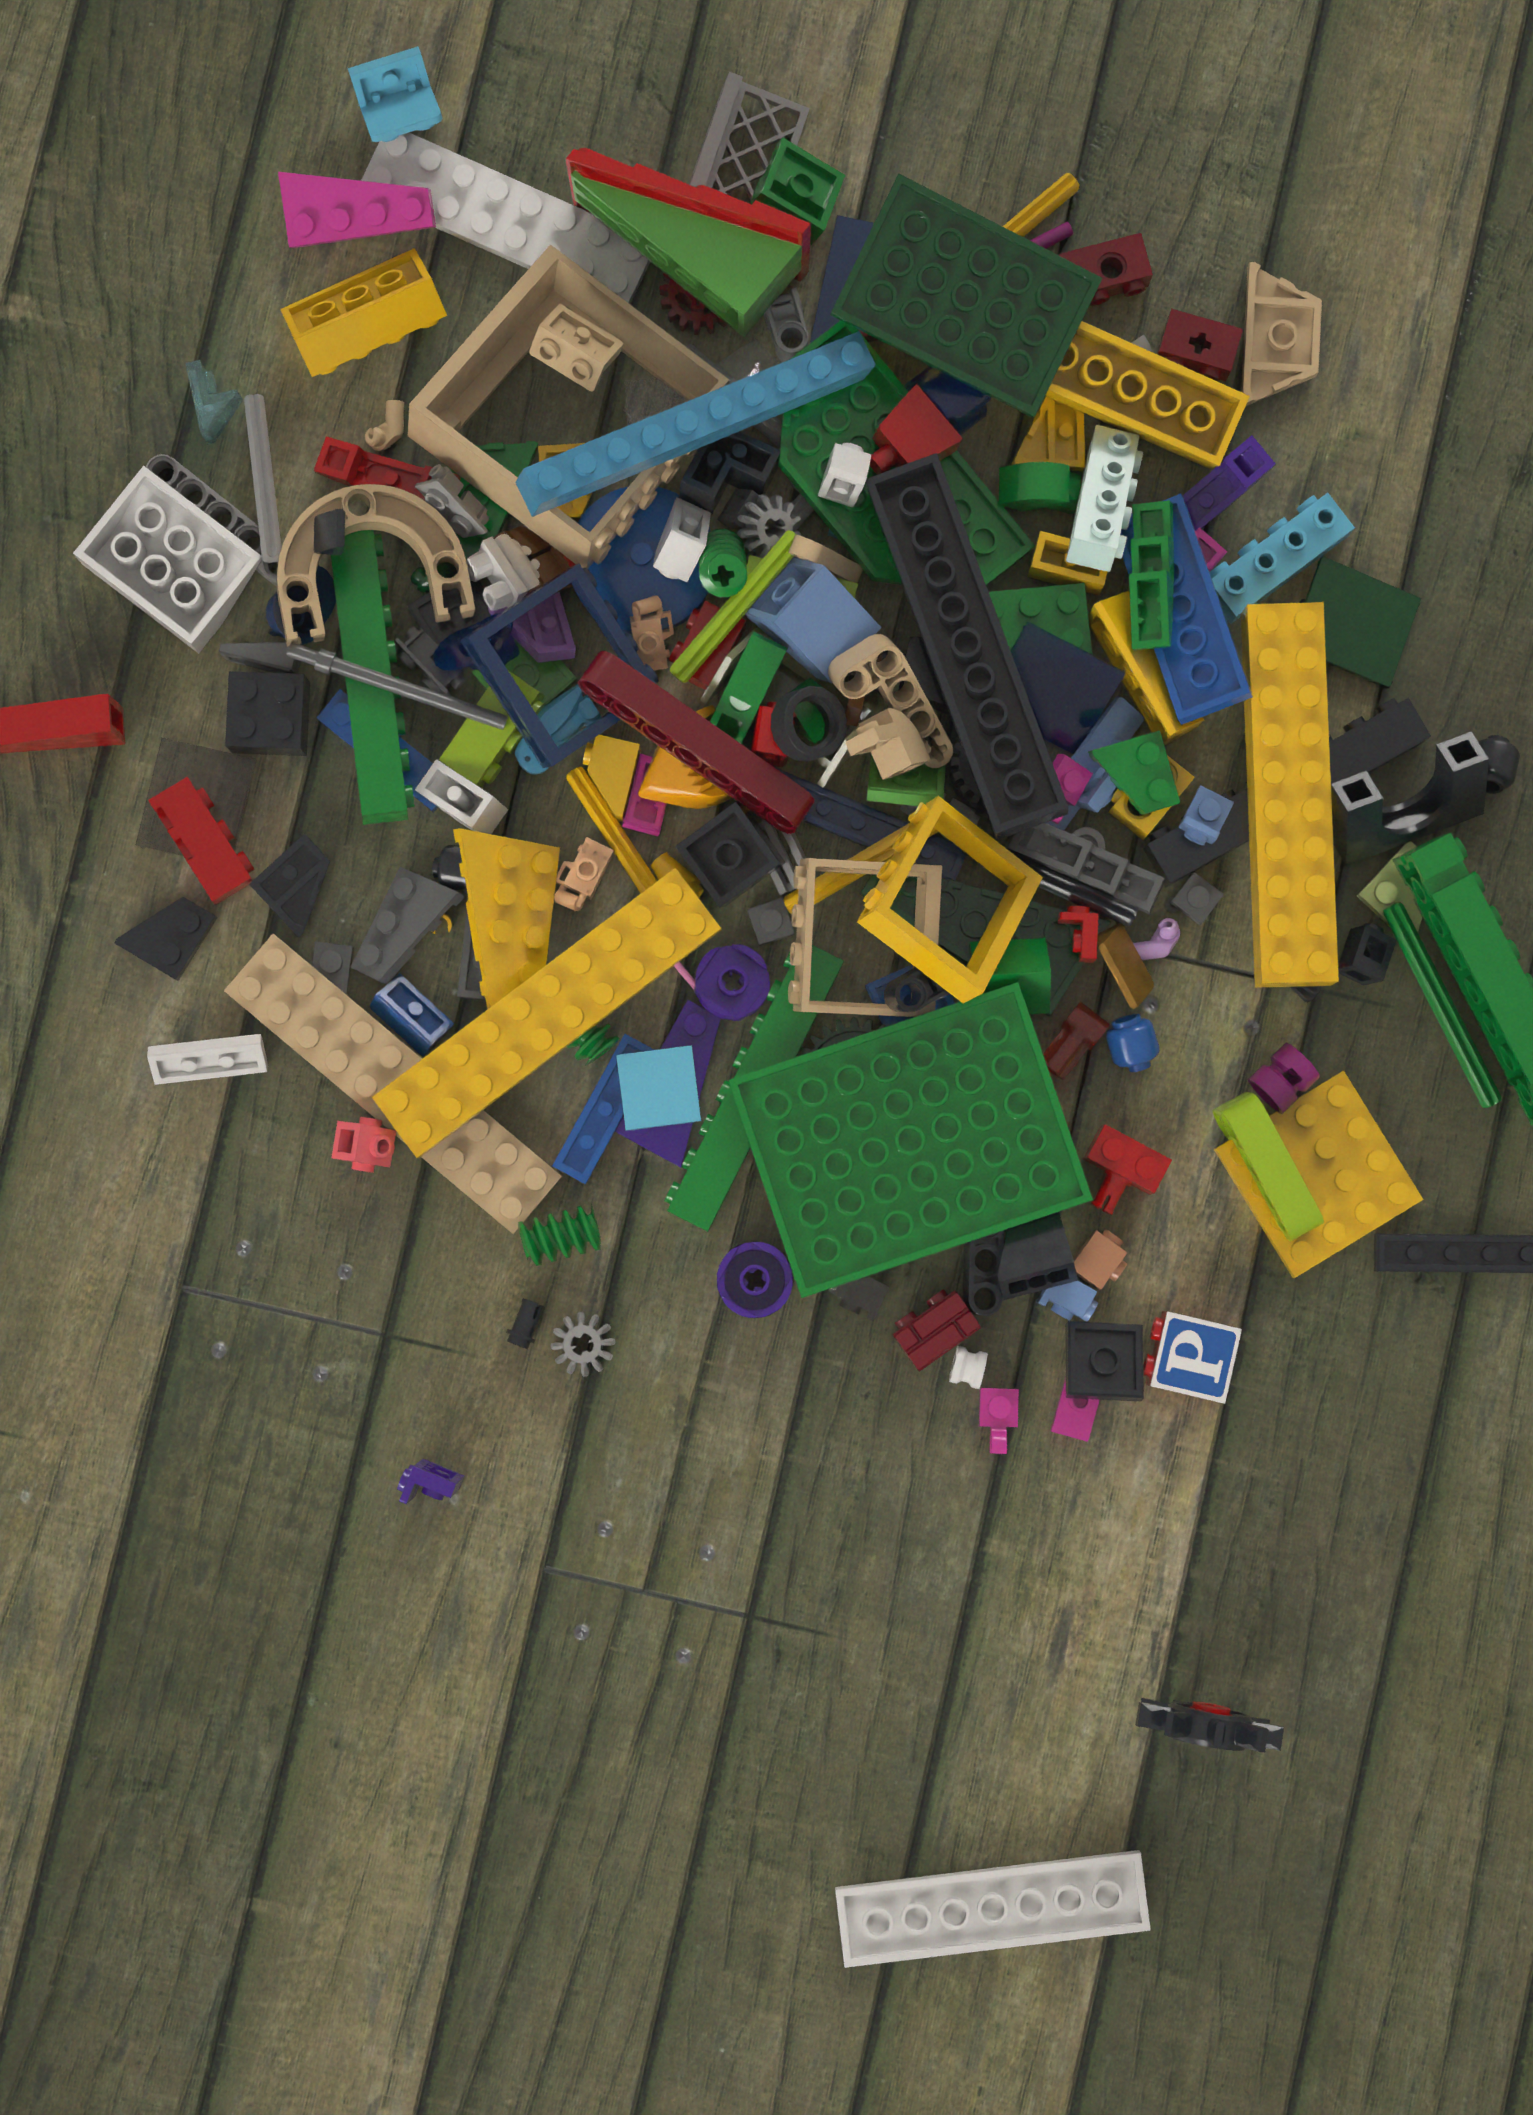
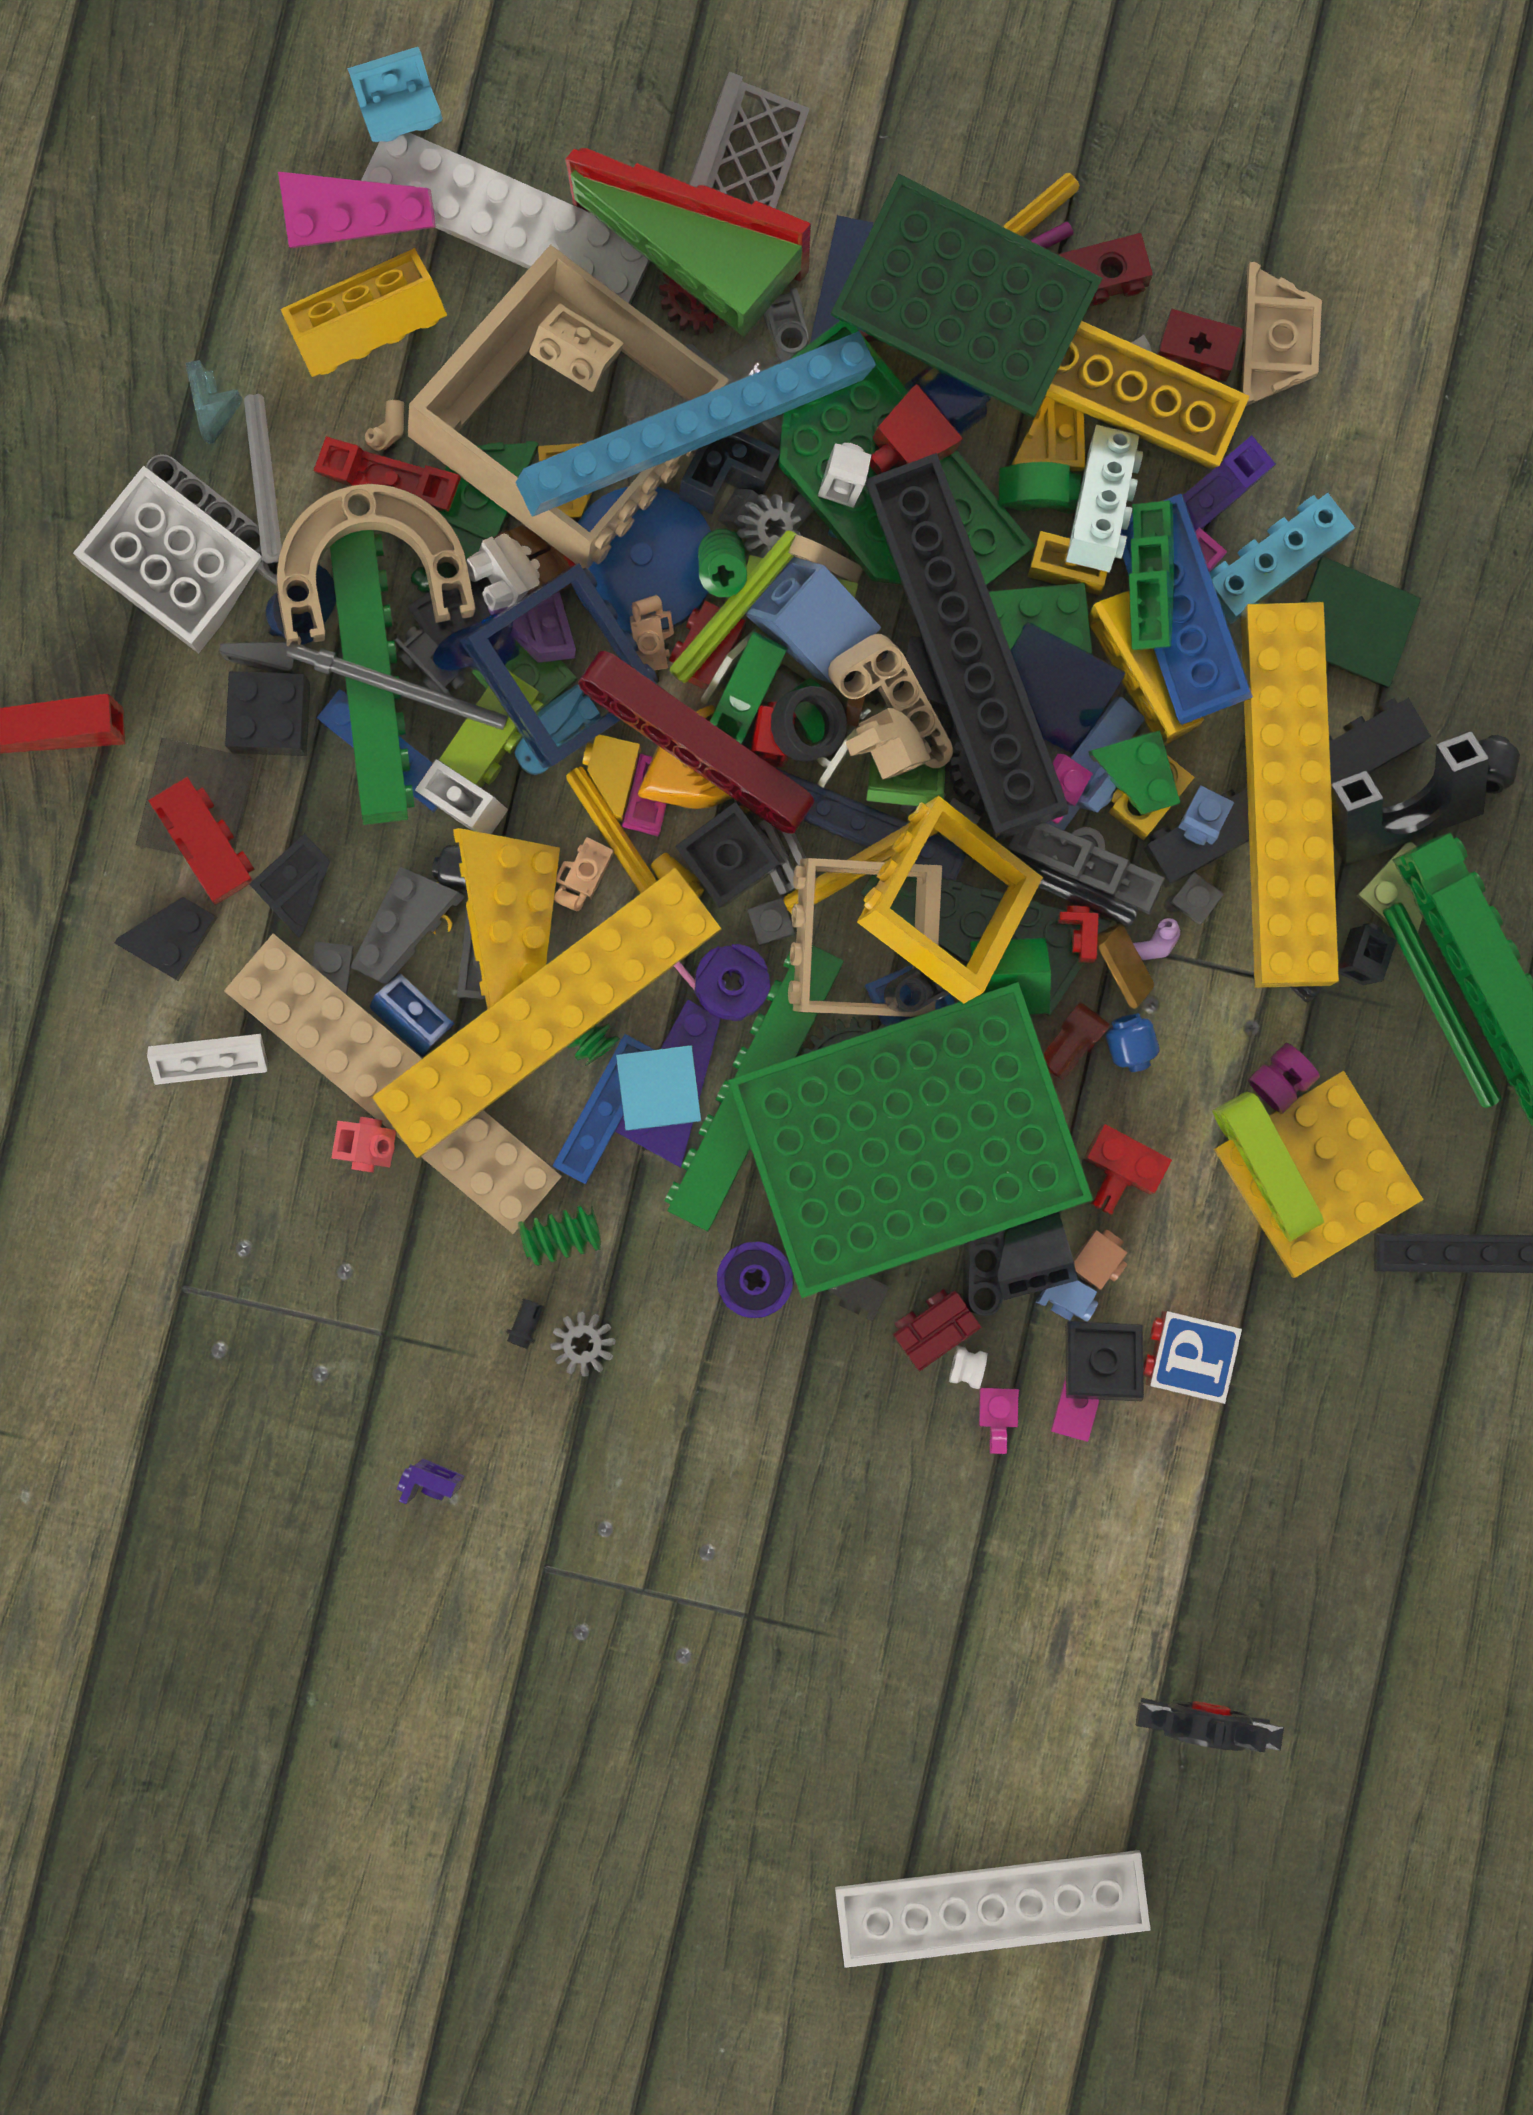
black slope [313,509,345,555] -> none
light grey hinge [415,464,489,538] -> none
white slope [653,498,711,582] -> none
green plate [750,137,845,245] -> none

